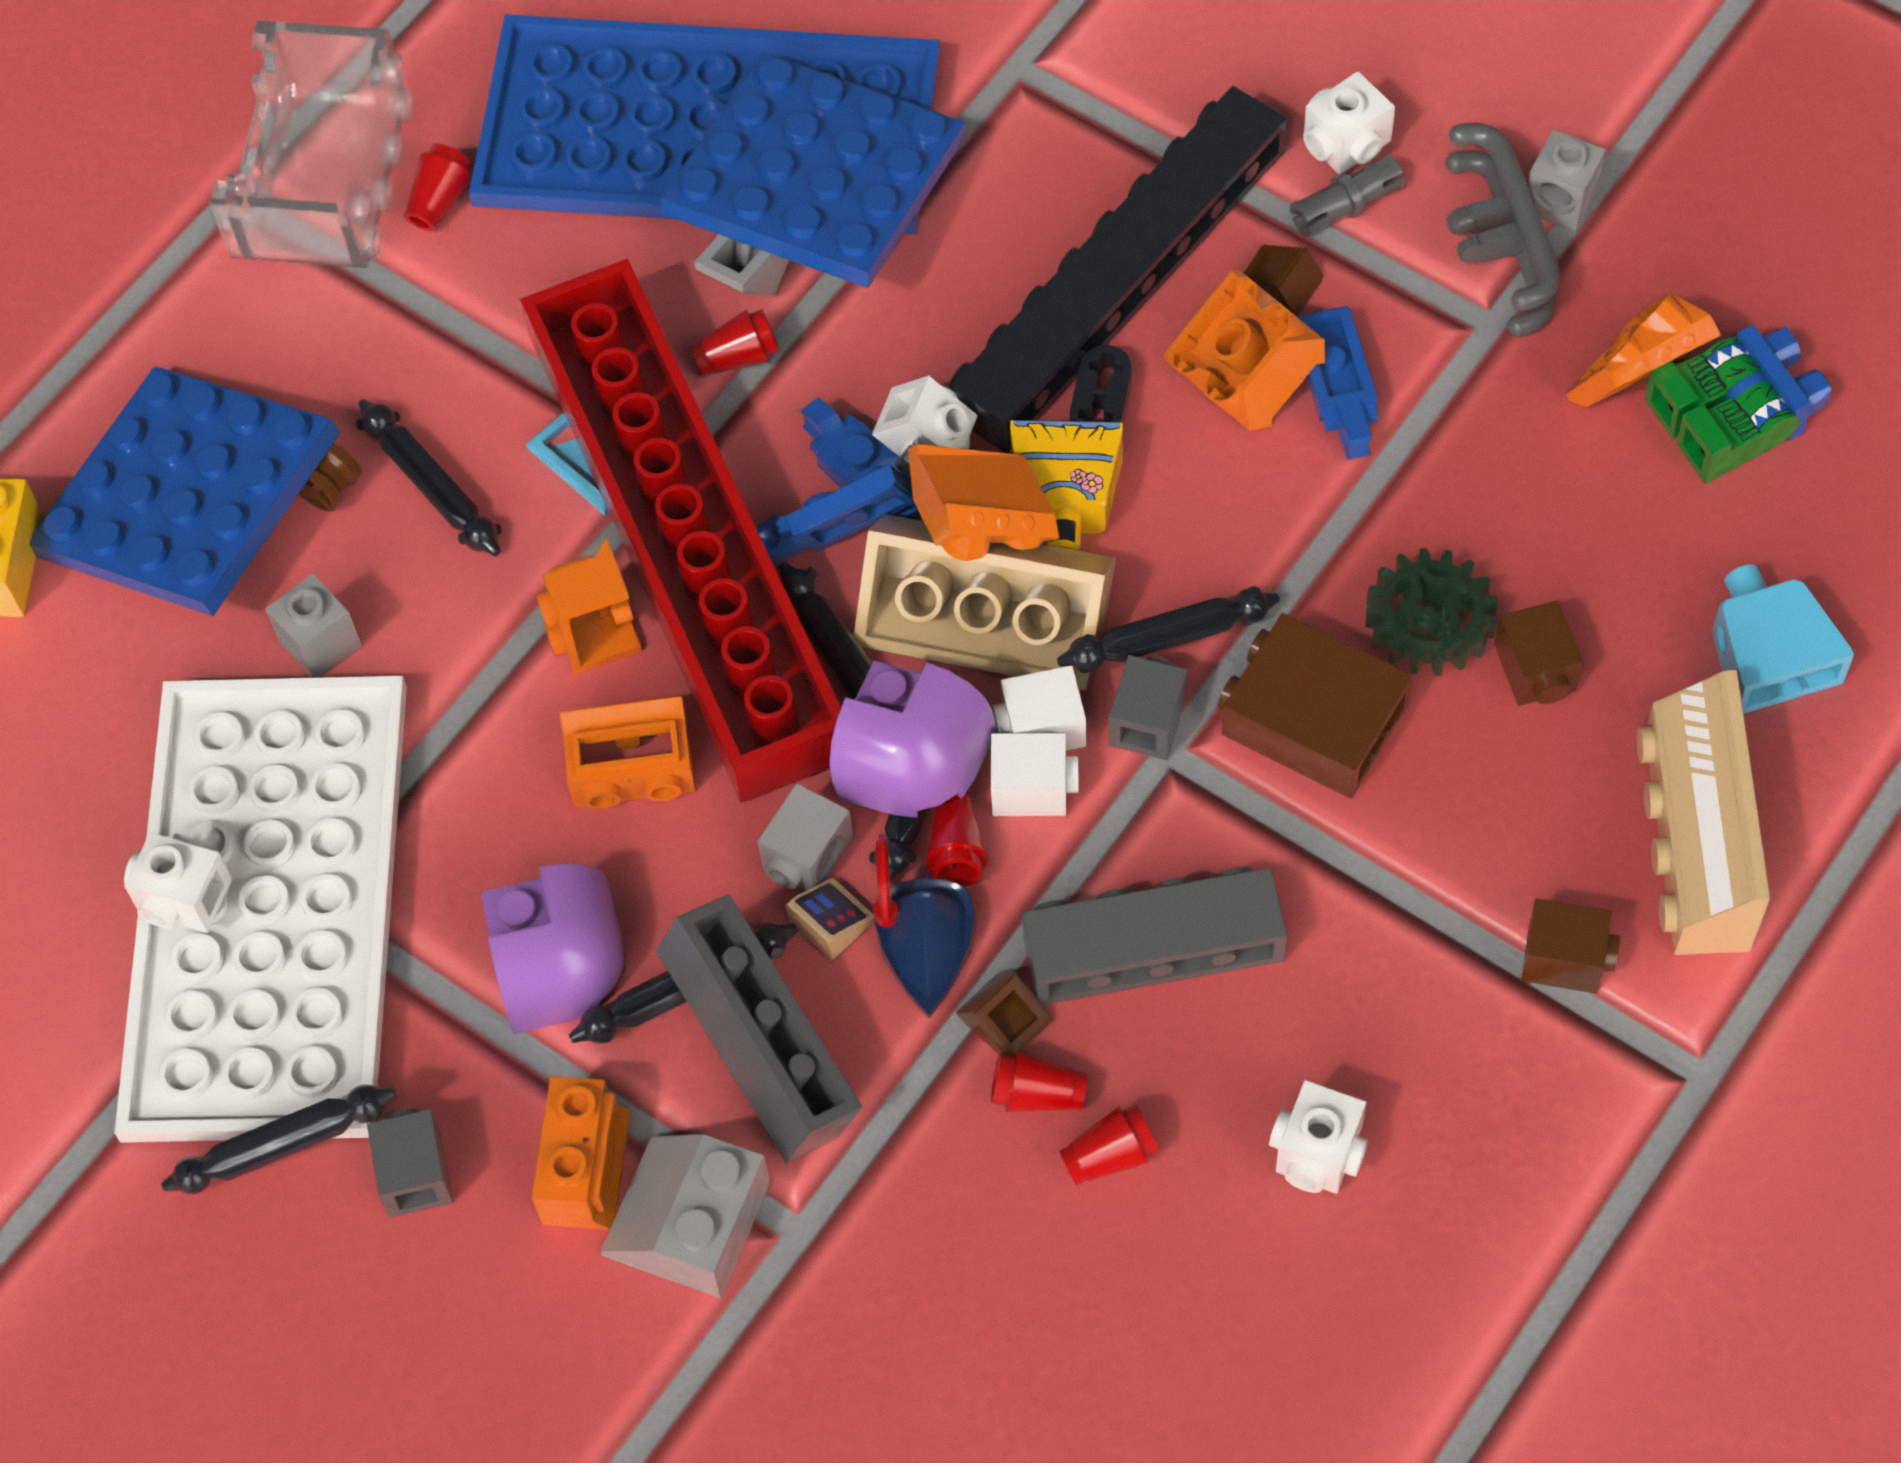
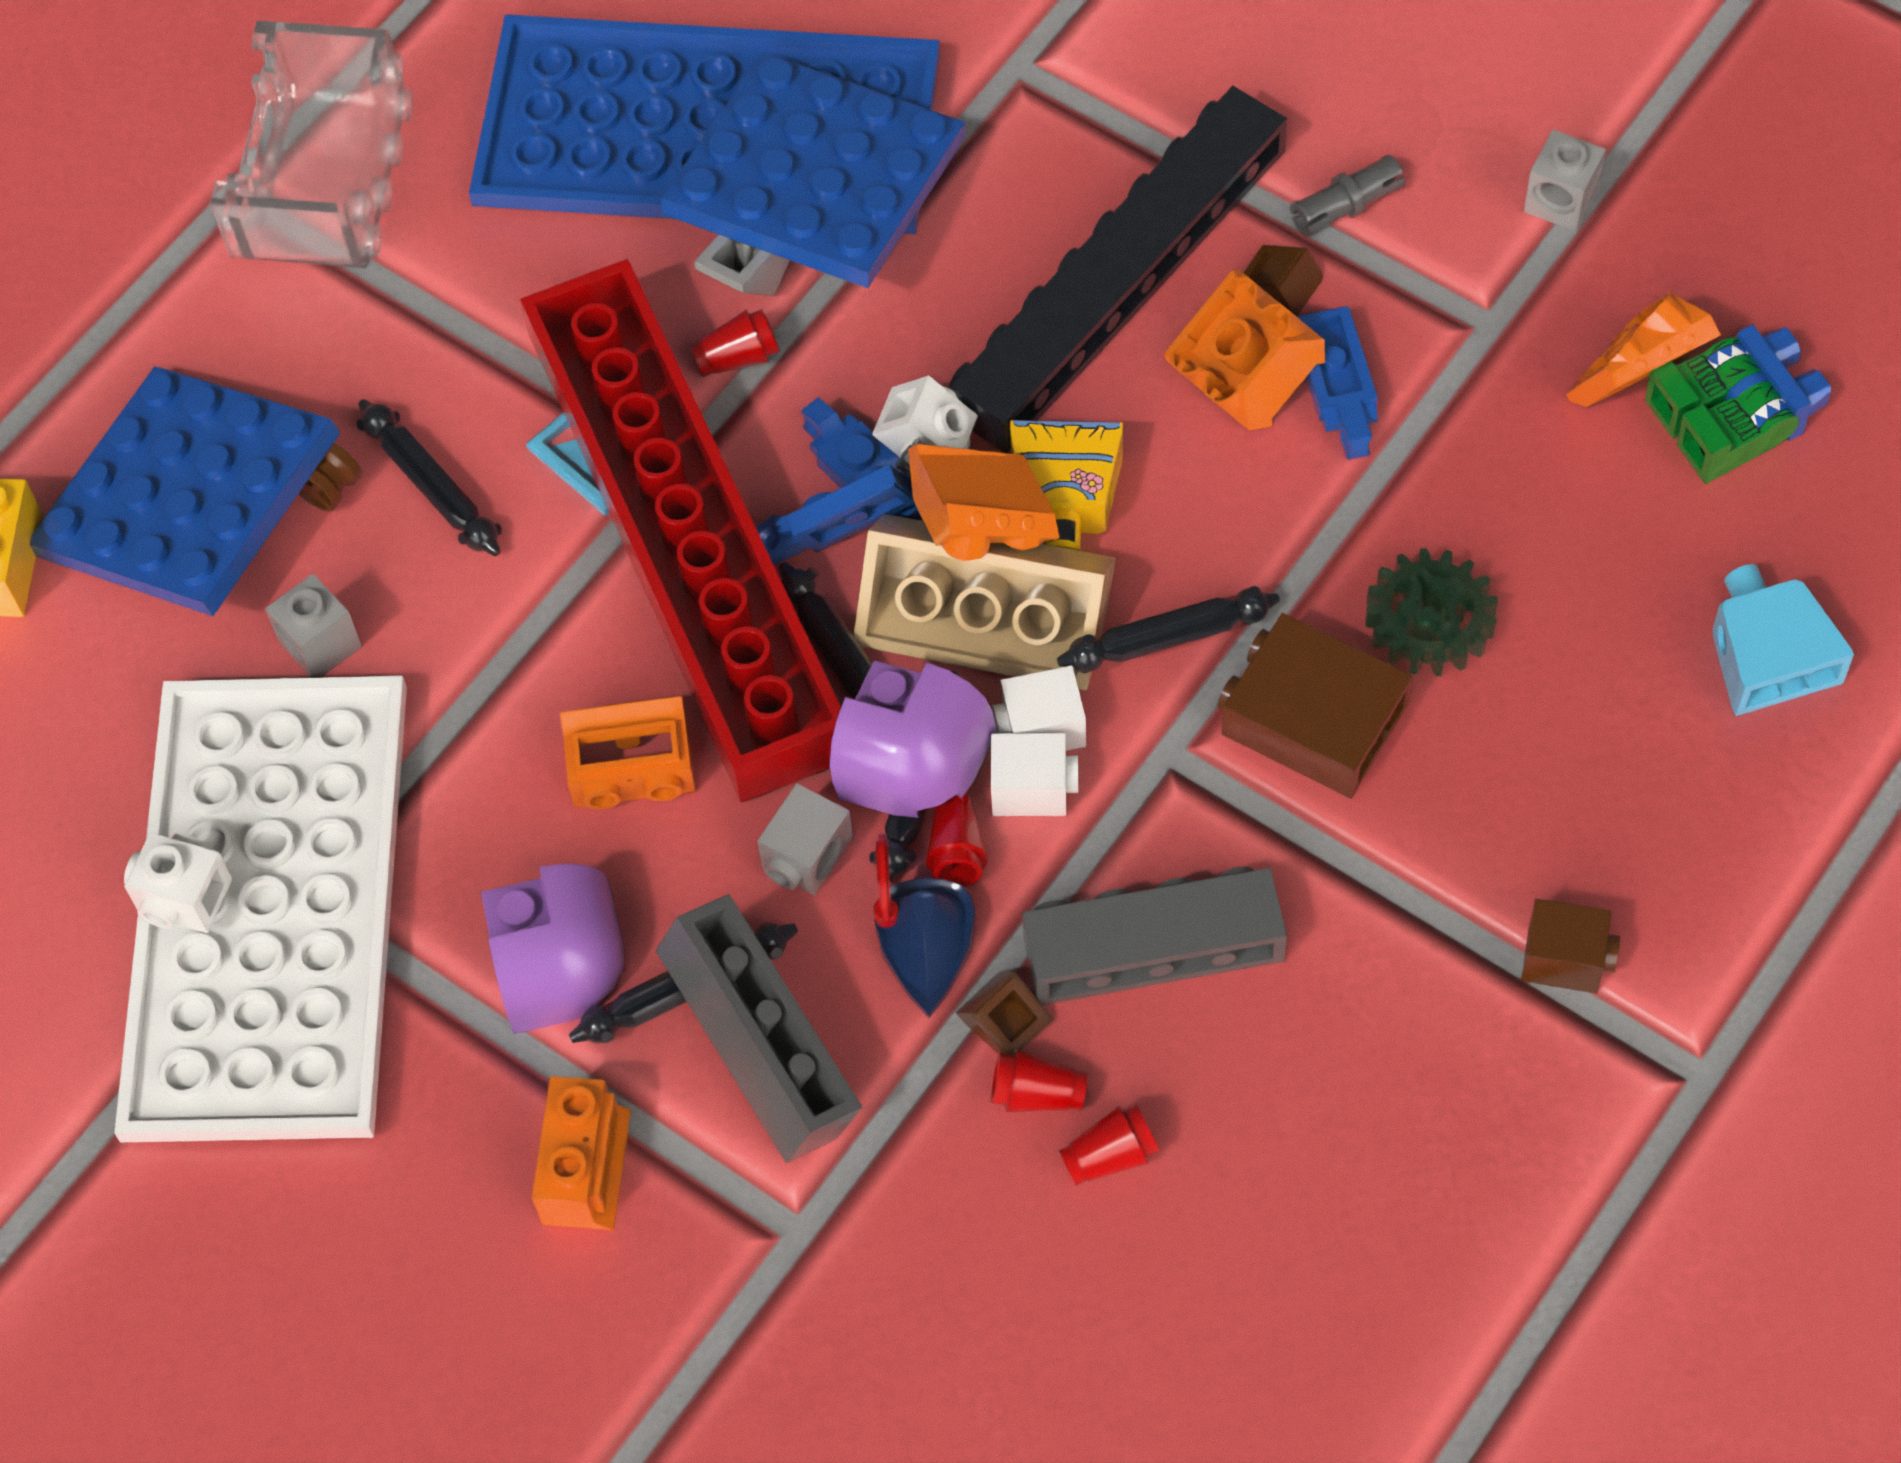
black wheel [161,1084,396,1194] -> none
dark grey brick [367,1108,453,1218] -> none
red cone [404,143,473,231] -> none
orange window [535,538,642,675] -> none
light grey slope [600,1134,771,1299] -> none
slope [786,877,874,961] -> none
black beam [1070,345,1131,425] -> none
dark grey brick [1109,655,1188,760] -> none
white brick [1269,1080,1369,1194] -> none
white brick [1303,71,1395,174] -> none
dark grey piece [1445,122,1560,337] -> none
reddish brown brick [1494,600,1583,706] -> none
tan slope [1637,670,1770,955] -> none

